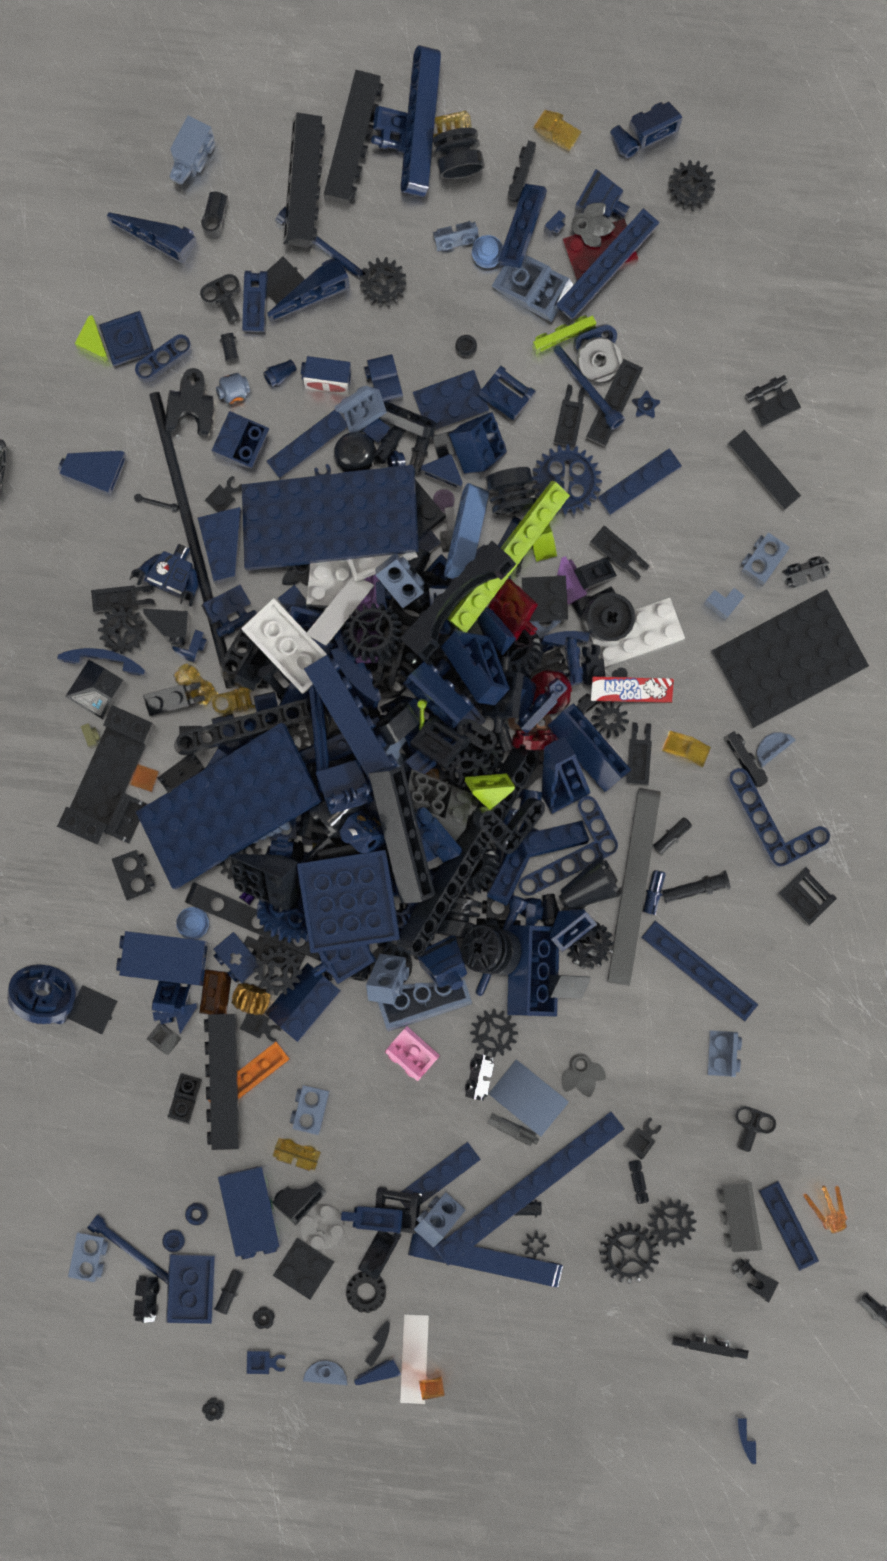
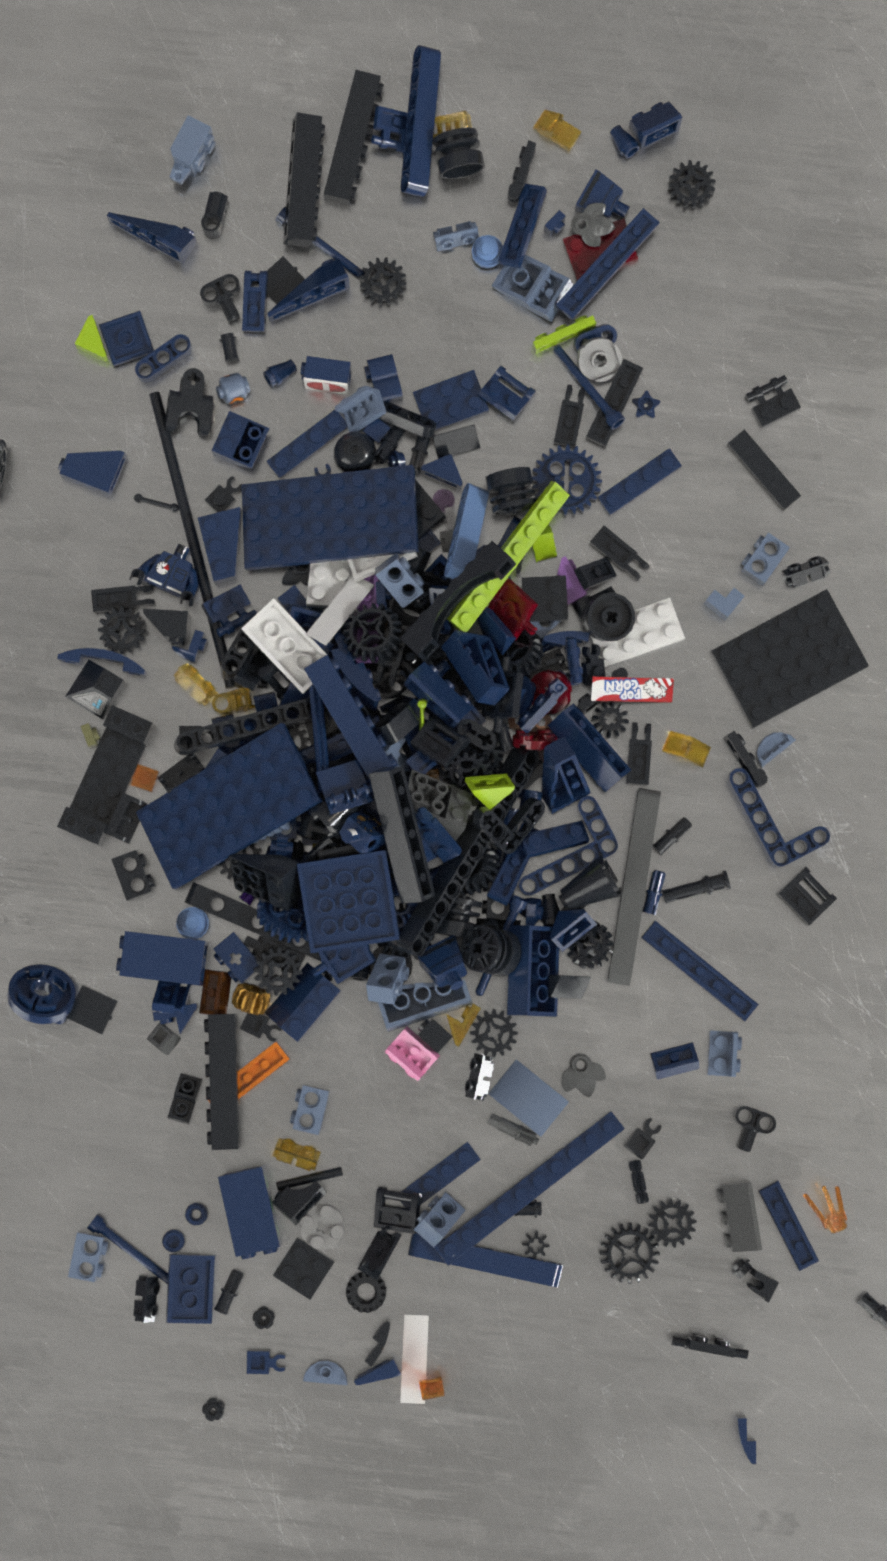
black hinge [143,681,205,716] -> none
dark blue hinge [341,1206,403,1233] -> none
dark blue slope [449,412,507,474] -> none
black plate [455,335,477,357] -> none
none -> black bar [276,1167,343,1191]
none -> black brick [418,1019,453,1053]
none -> clear yellow slope [446,1004,481,1047]
none -> dark blue slope [650,1042,700,1079]

